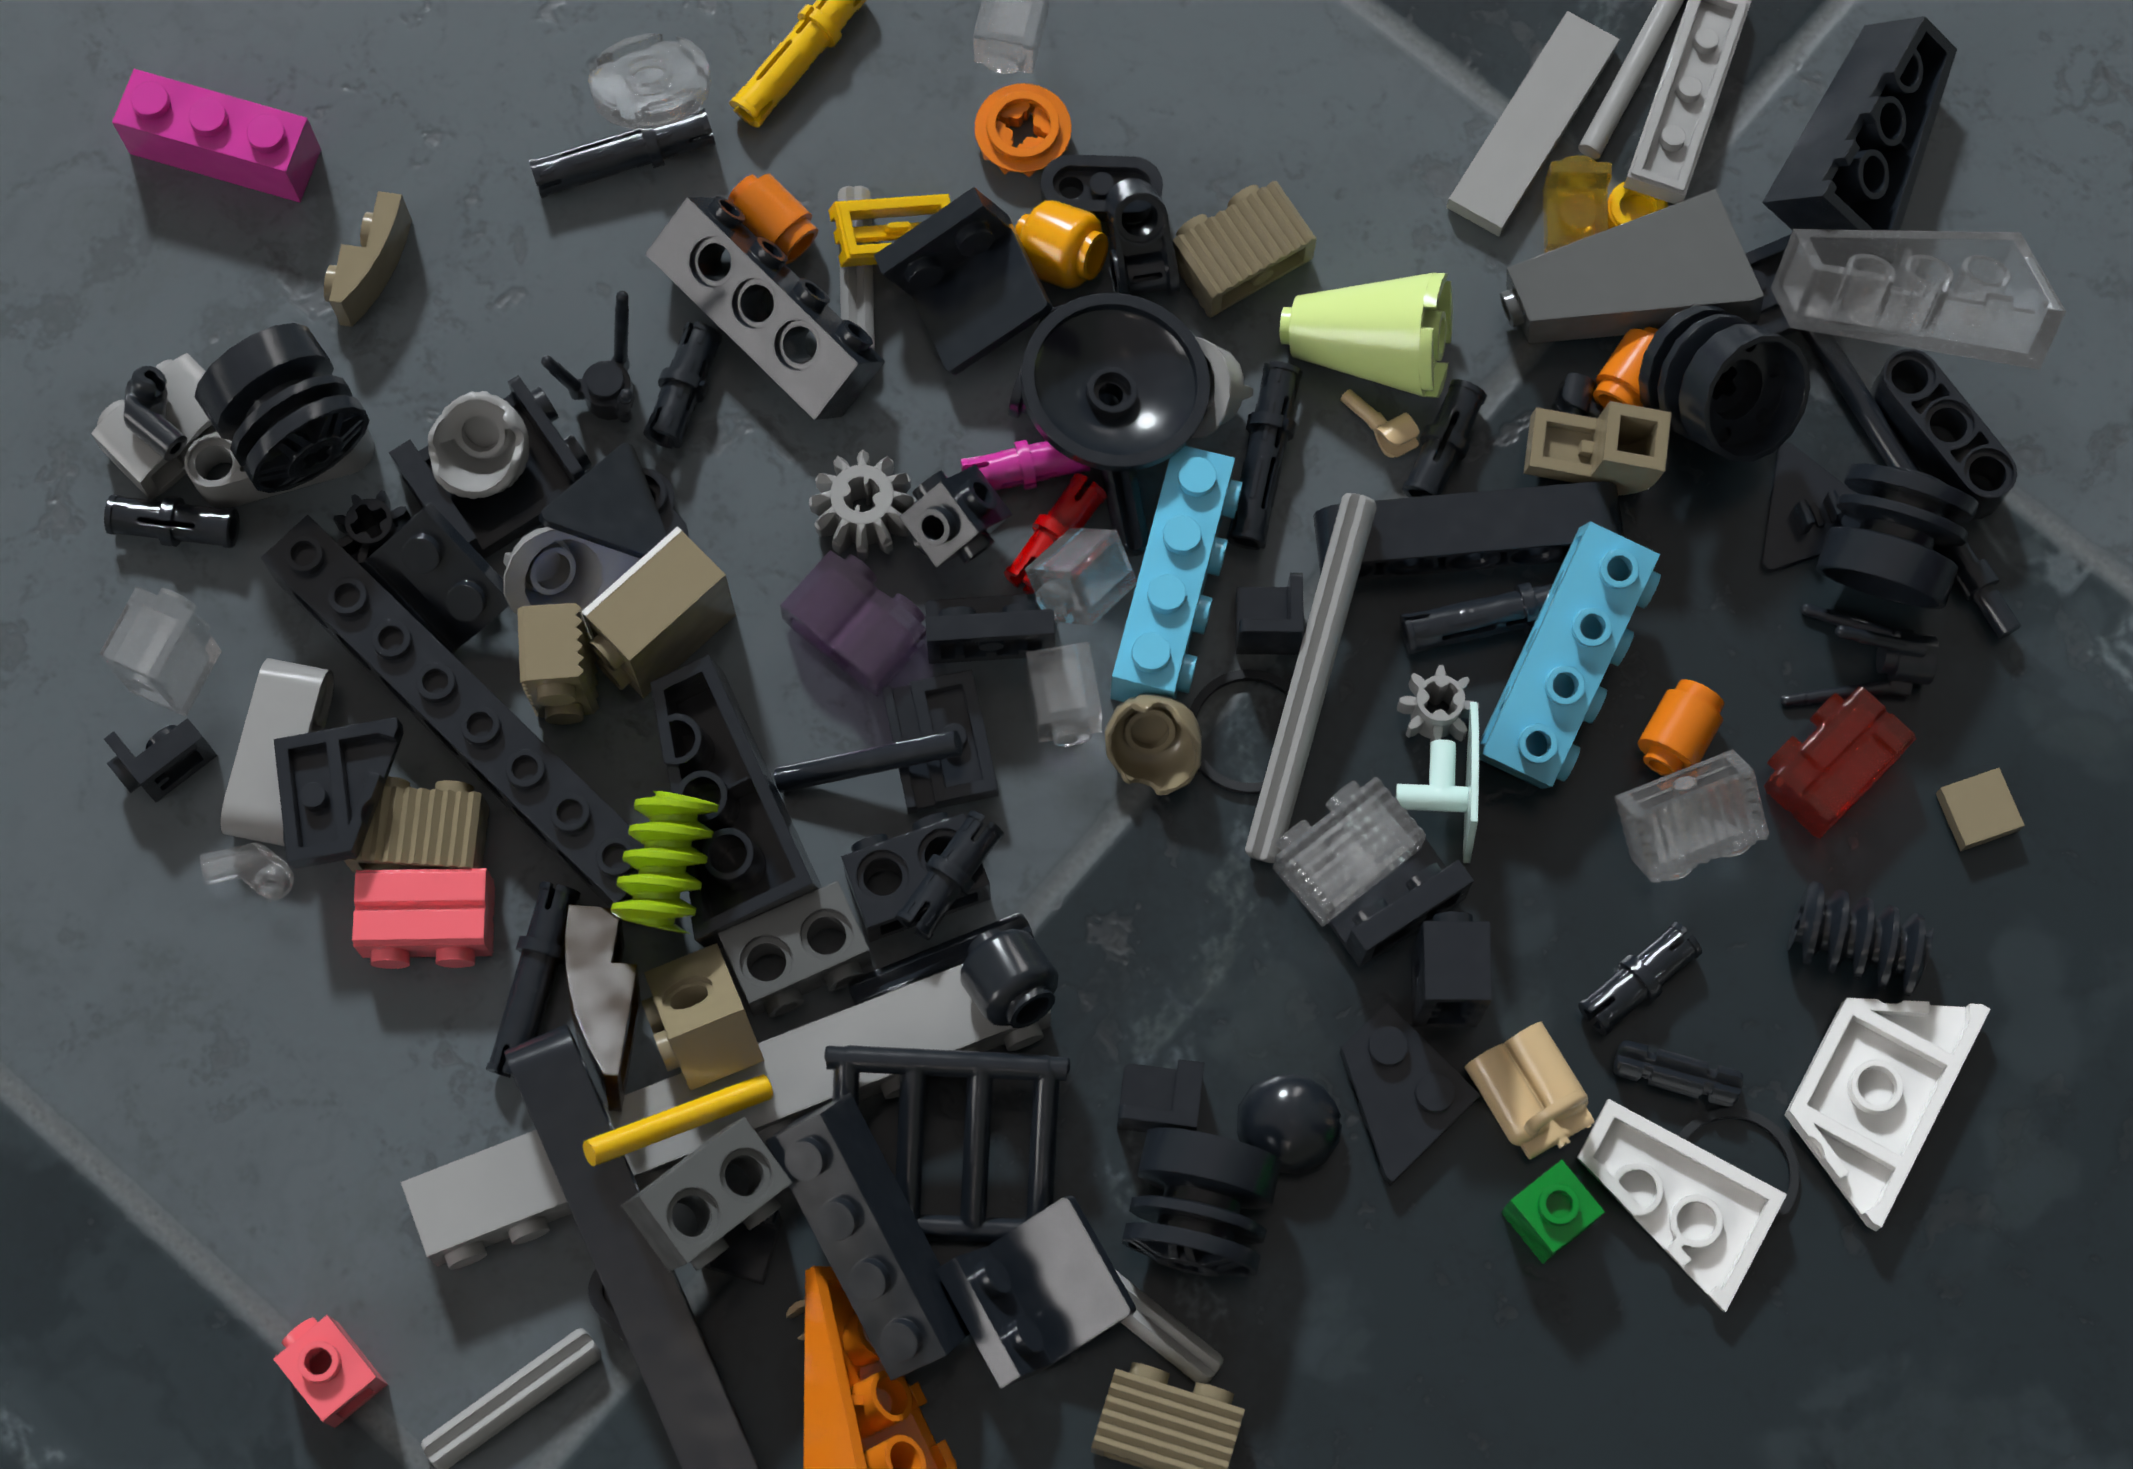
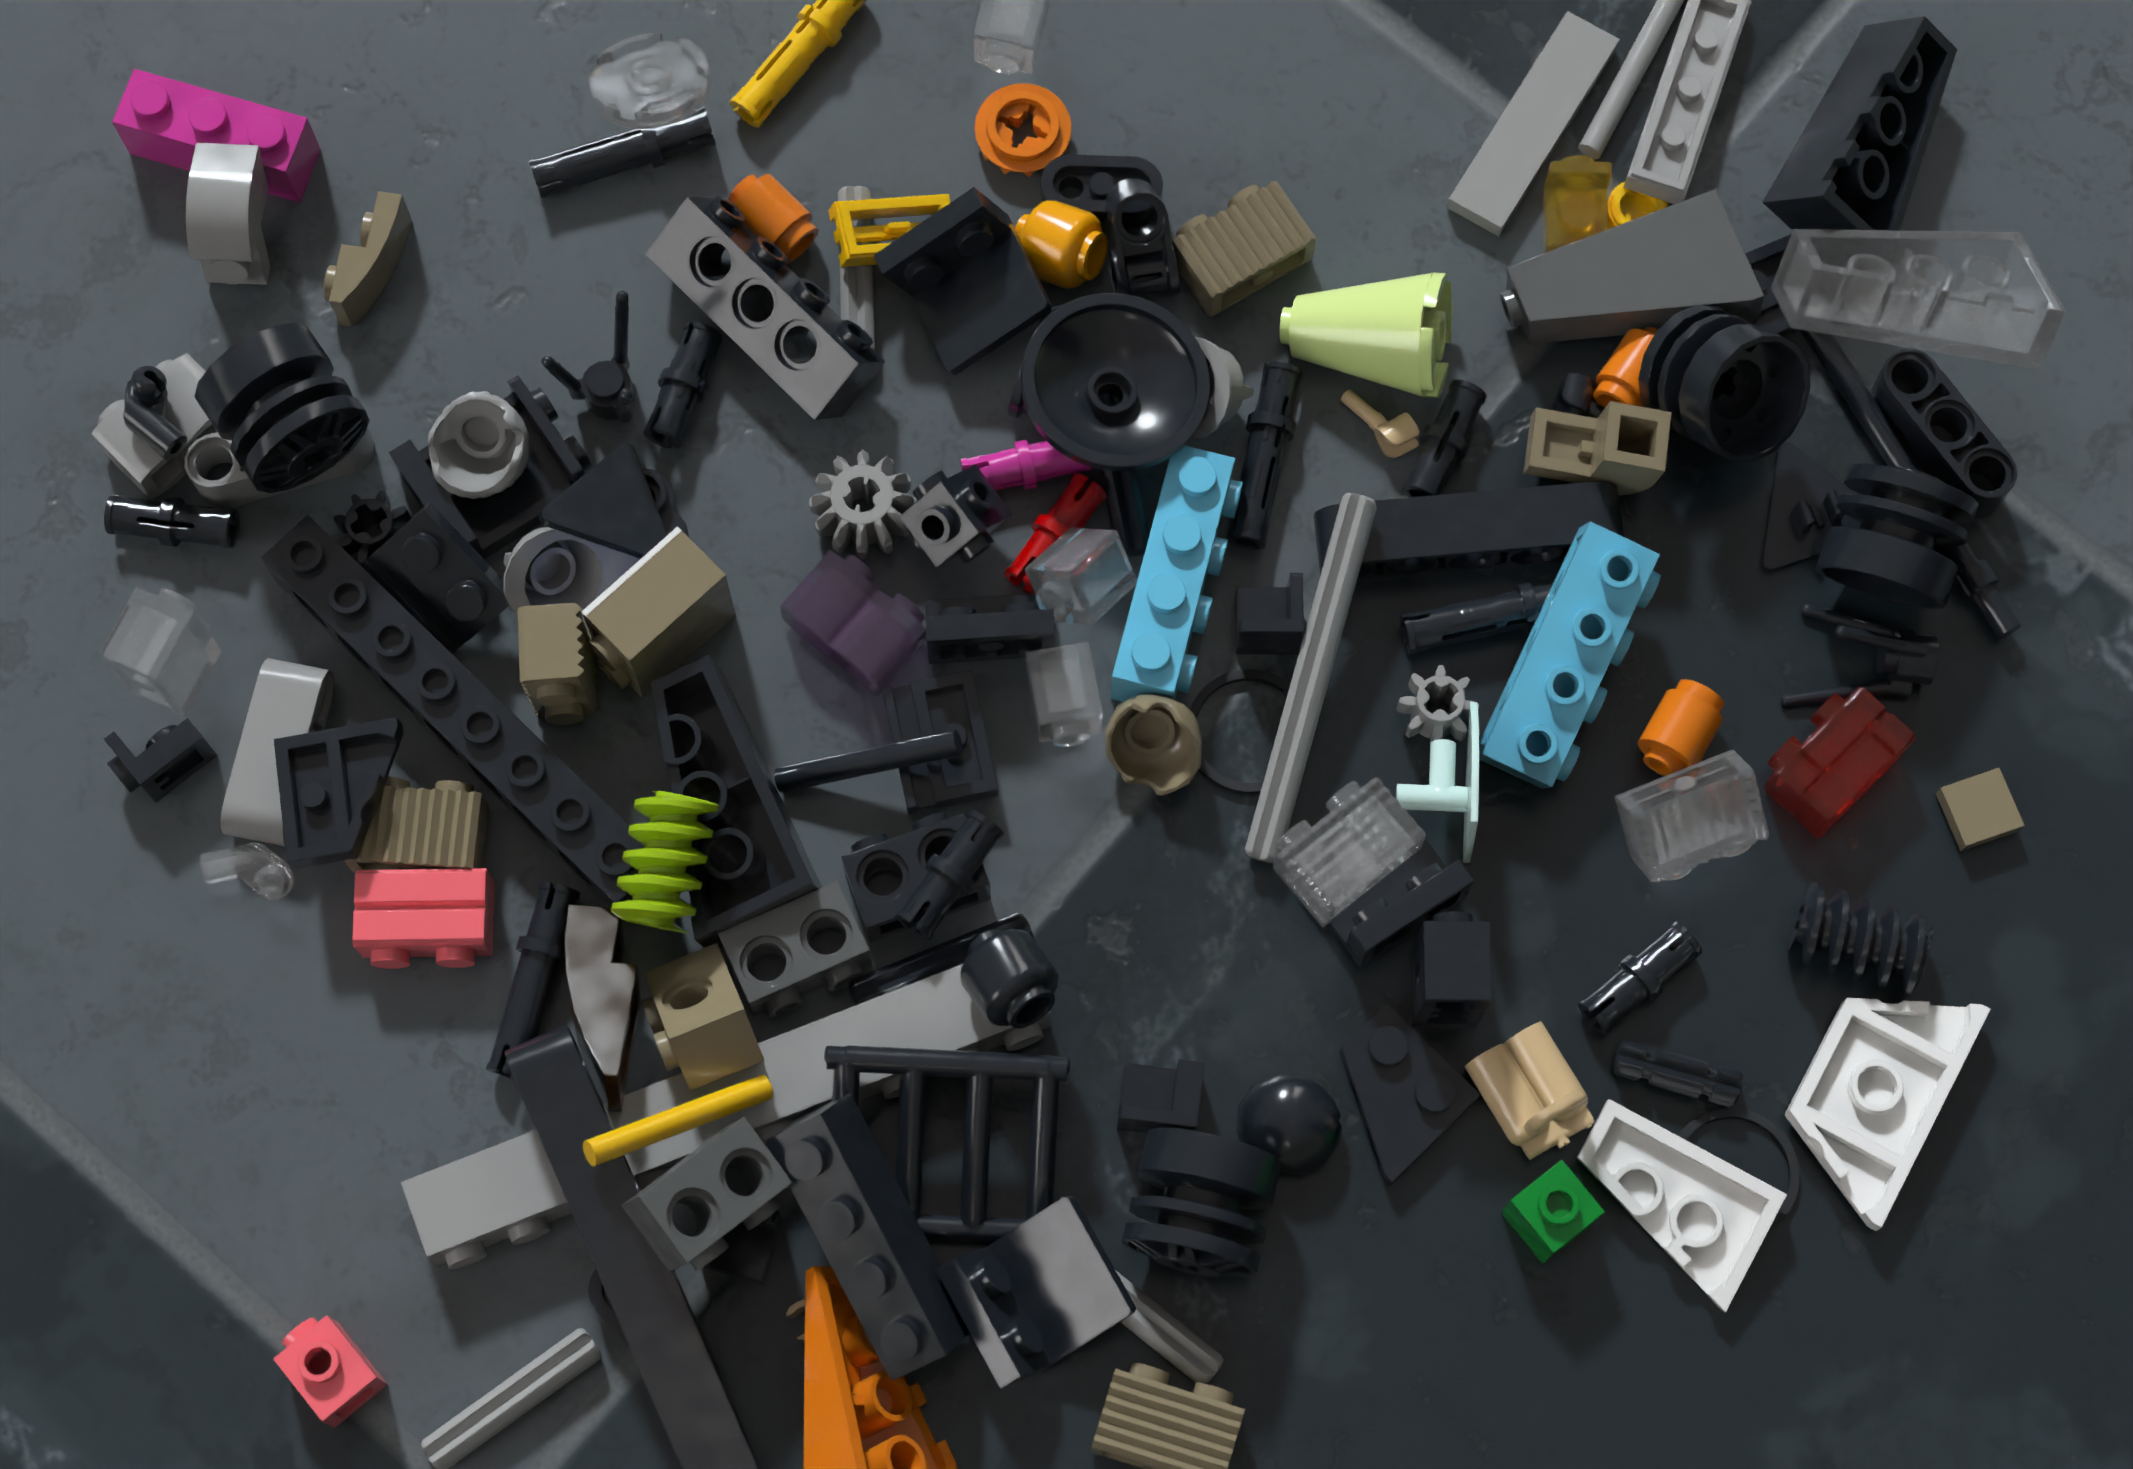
none -> light grey brick [186,143,271,285]

